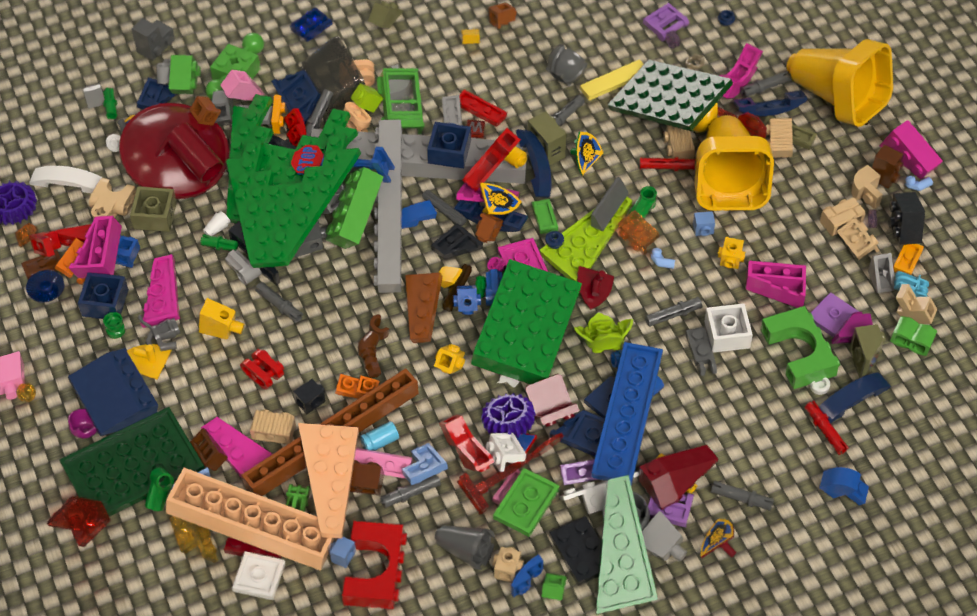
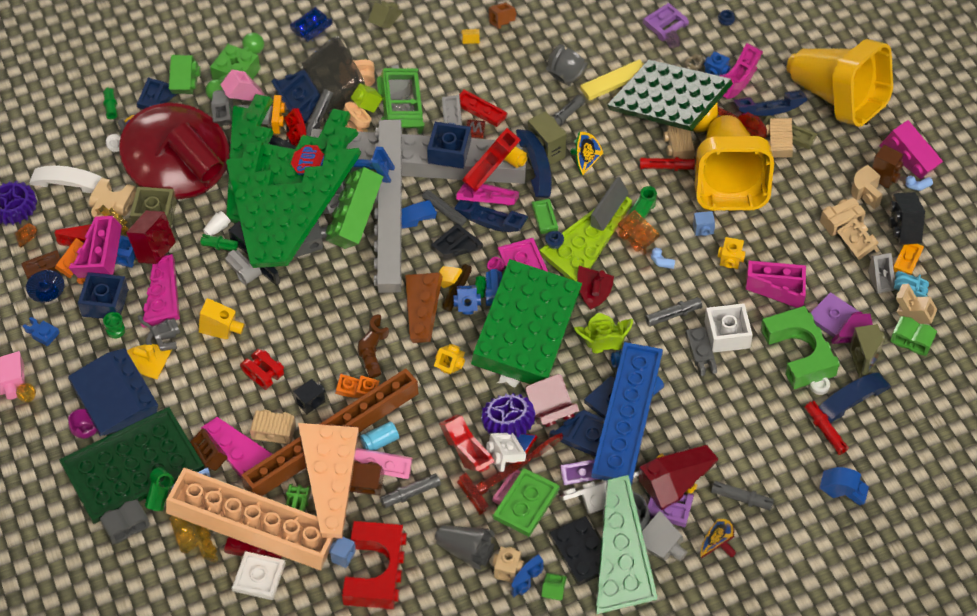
red slope [29,230,61,257] -> none
clear red bracket [46,496,111,547] -> none
light grey slope [82,83,104,109] -> none
dark grey brick [131,18,175,61] -> none
light grey piece [156,59,171,84] -> none
dark orange brick [190,96,221,125] -> none
dark grey pin [255,282,303,323] -> none
medium blue plate [402,443,448,485] -> none
dark orange brick [475,213,504,243] -> none
shield [480,183,522,215] -> none
dark grey pin [740,71,791,98] -> none
tile [868,209,877,228] -> none
none -> blue plate [23,317,60,347]
none -> clear yellow plate [98,205,129,235]
none -> dark grey brick [100,500,150,544]
none -> dark red brick [126,210,176,264]
none -> blue brick [704,51,730,76]

